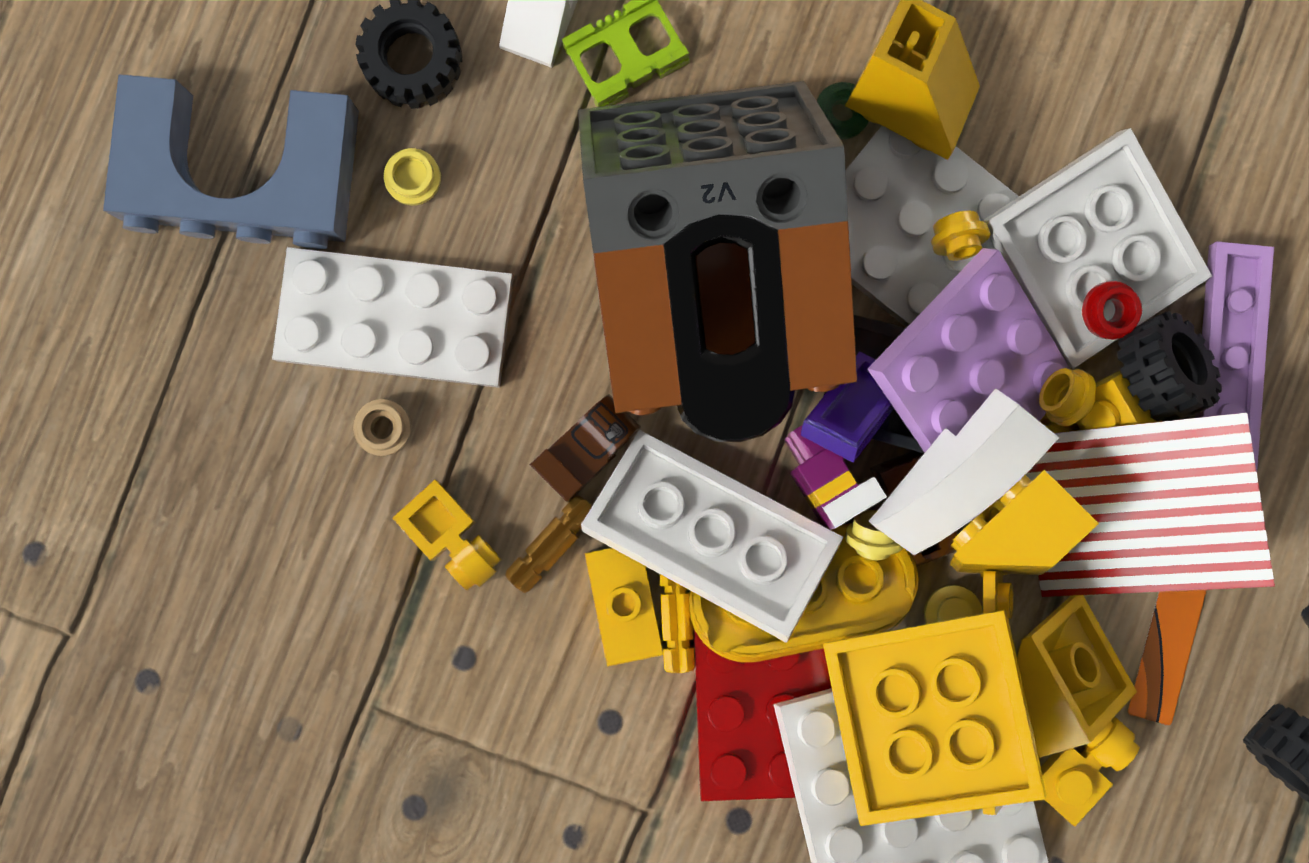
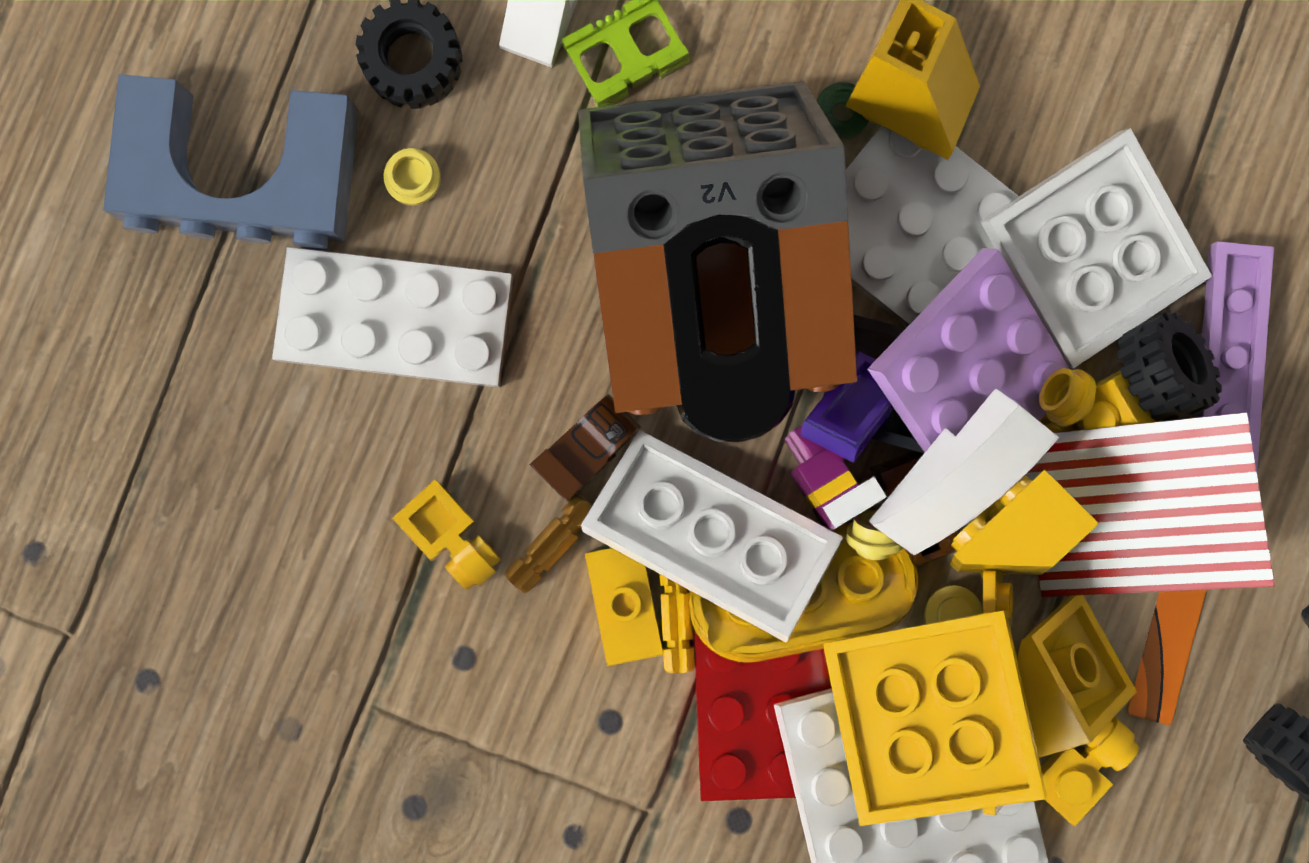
tan plate [353,399,412,456] -> none
yellow plate [931,210,991,261] -> none
red plate [1082,281,1142,340] -> none

